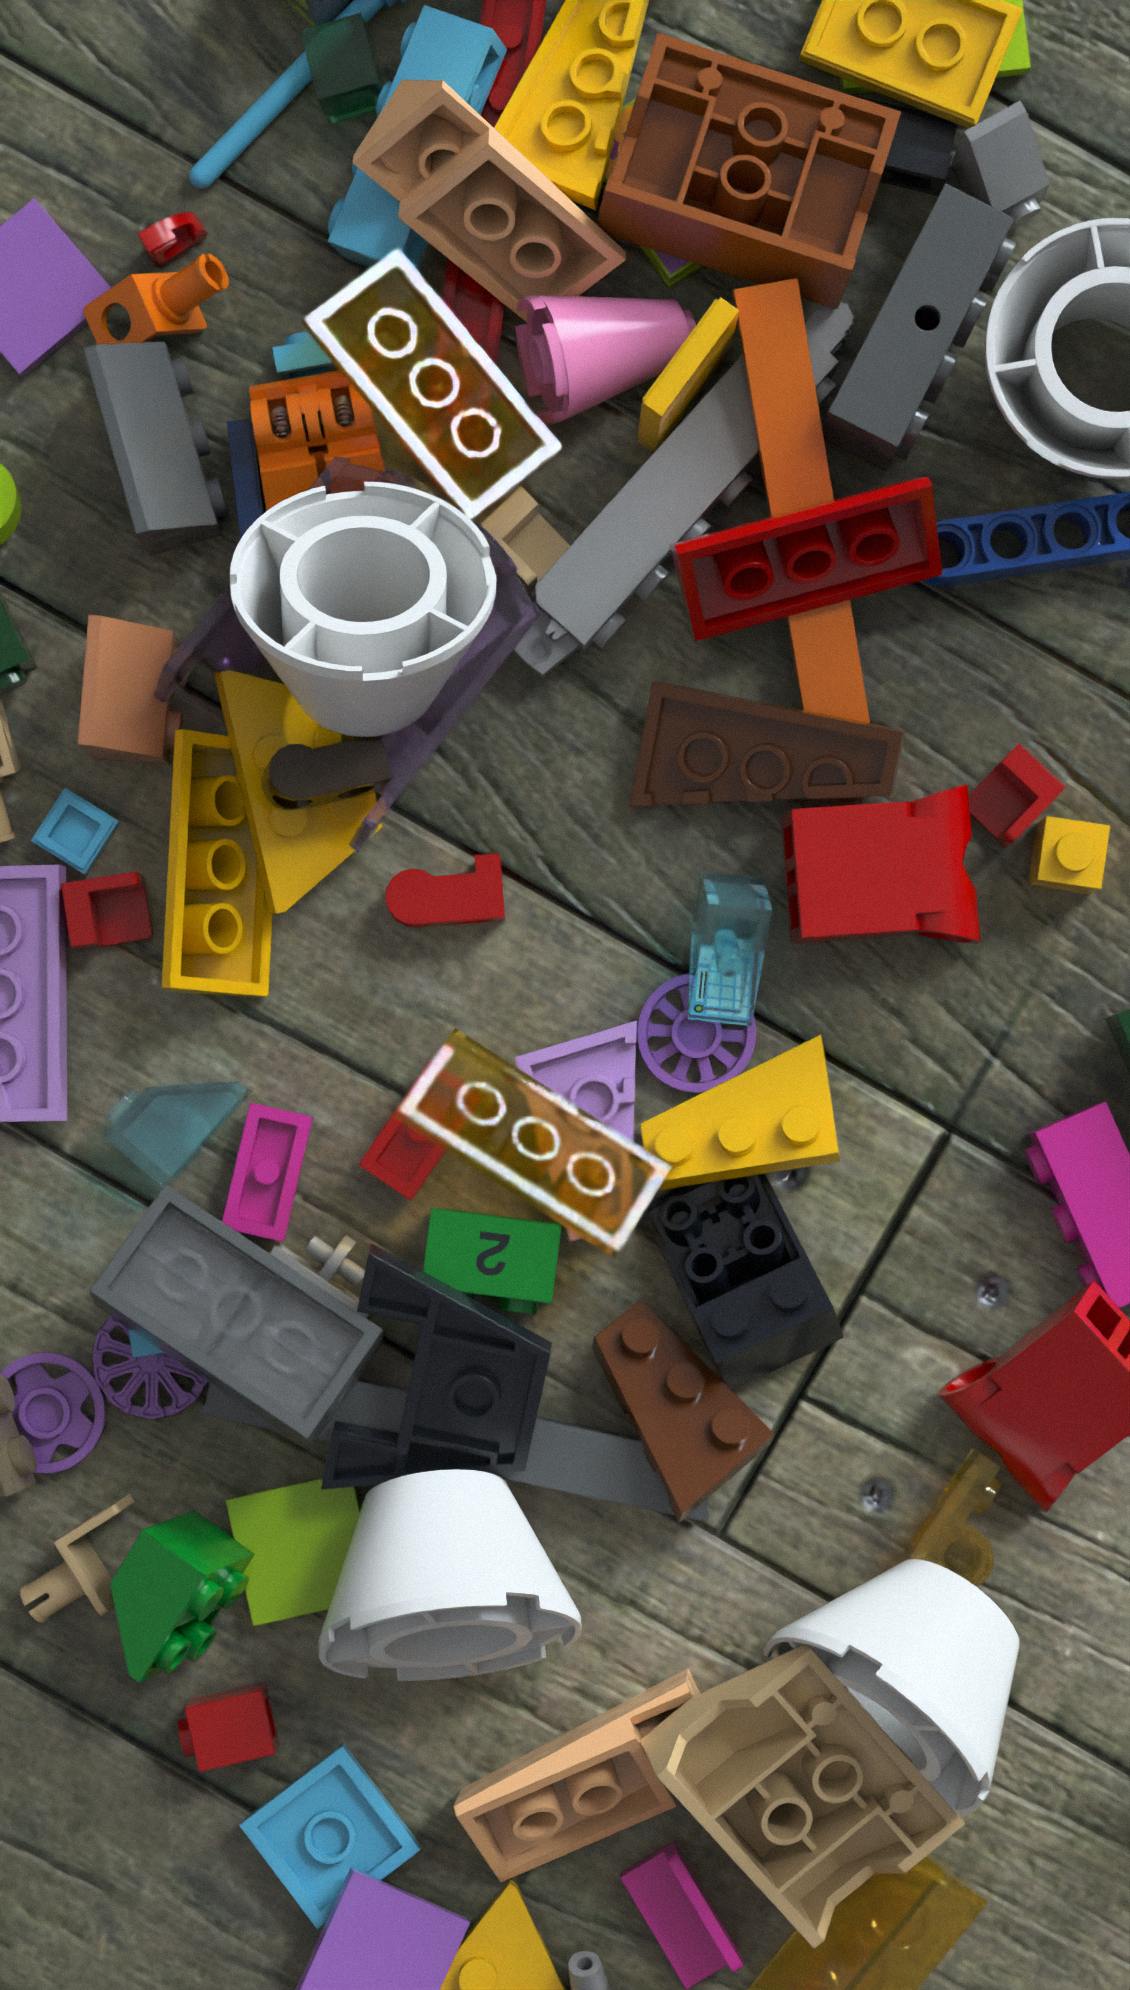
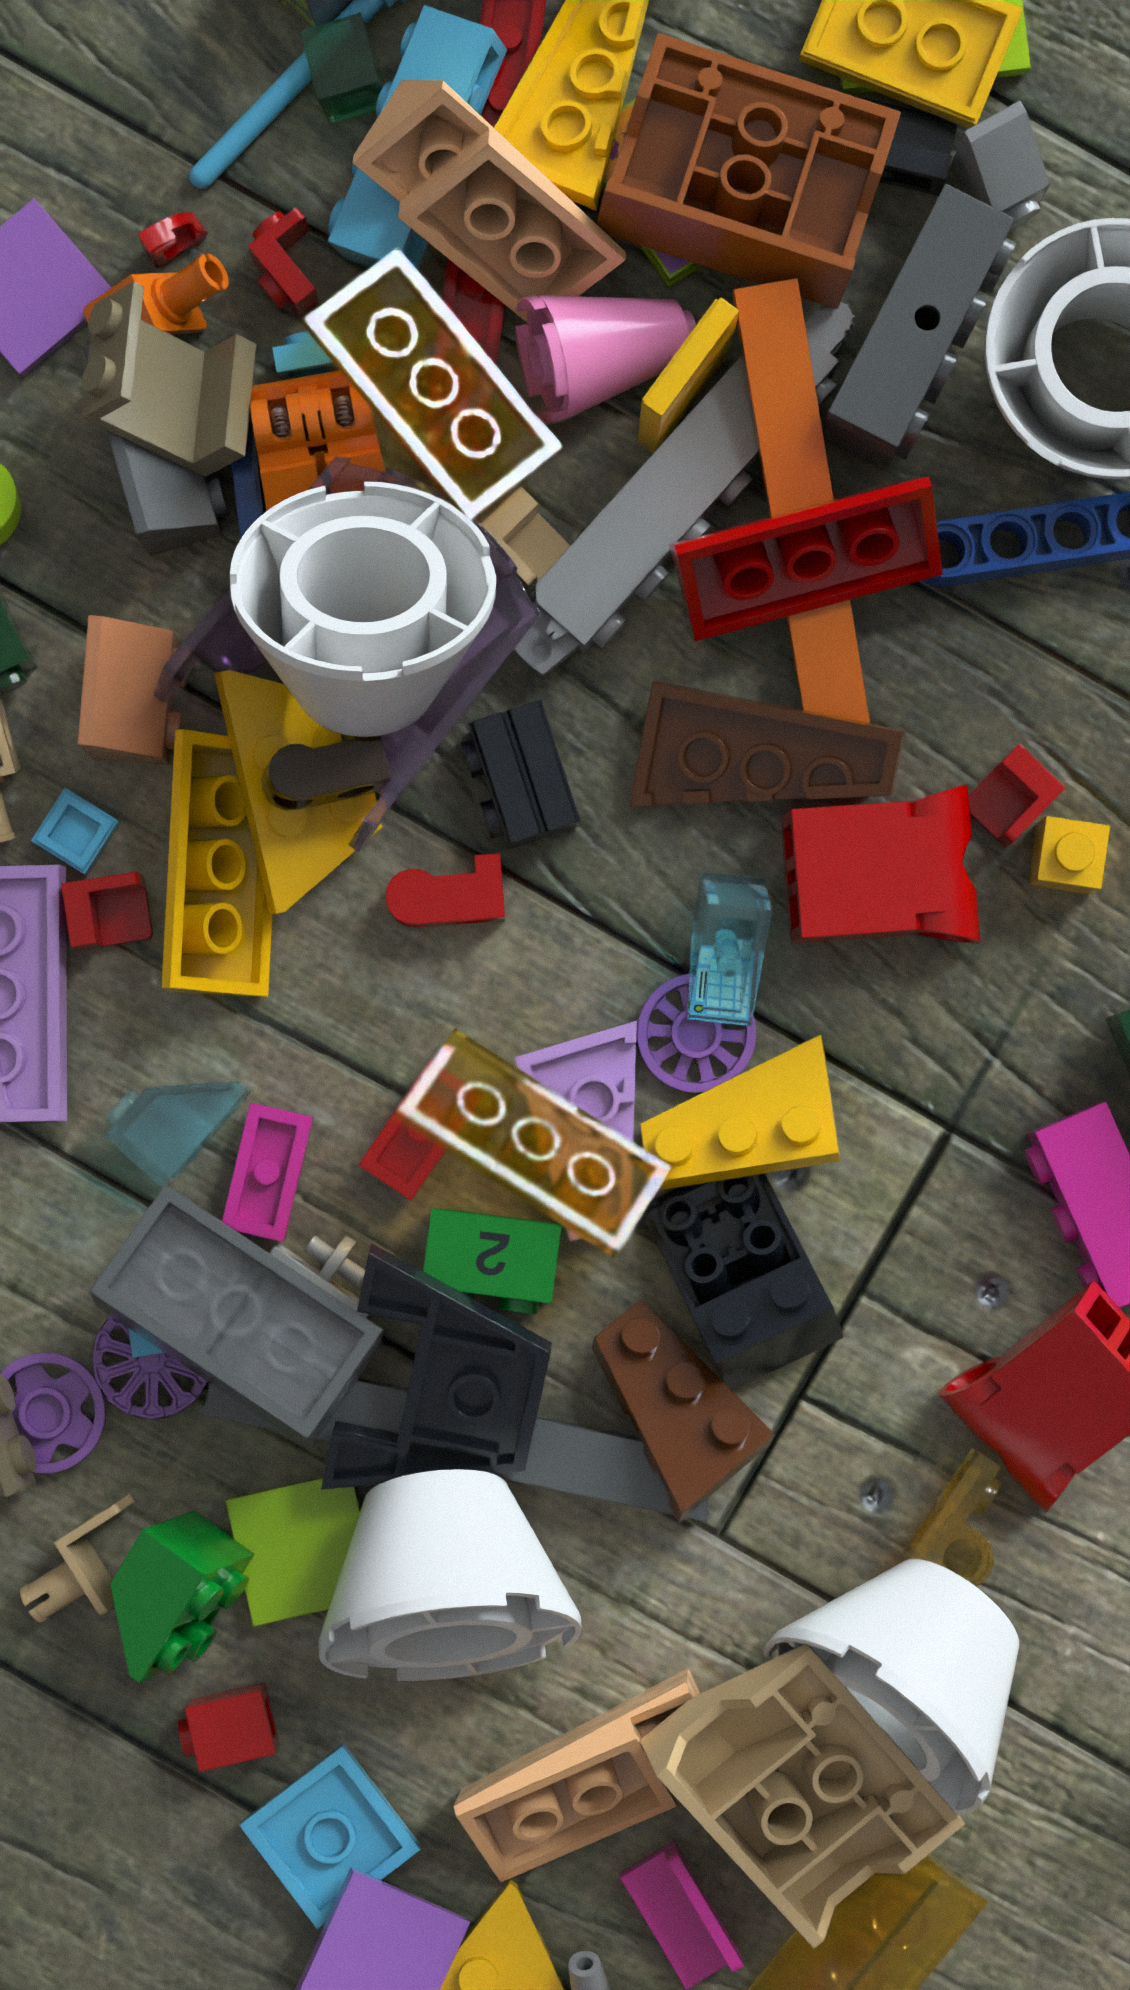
none -> dark tan panel [81,282,256,477]
none -> red bracket [248,207,319,319]
none -> black brick [460,700,581,849]

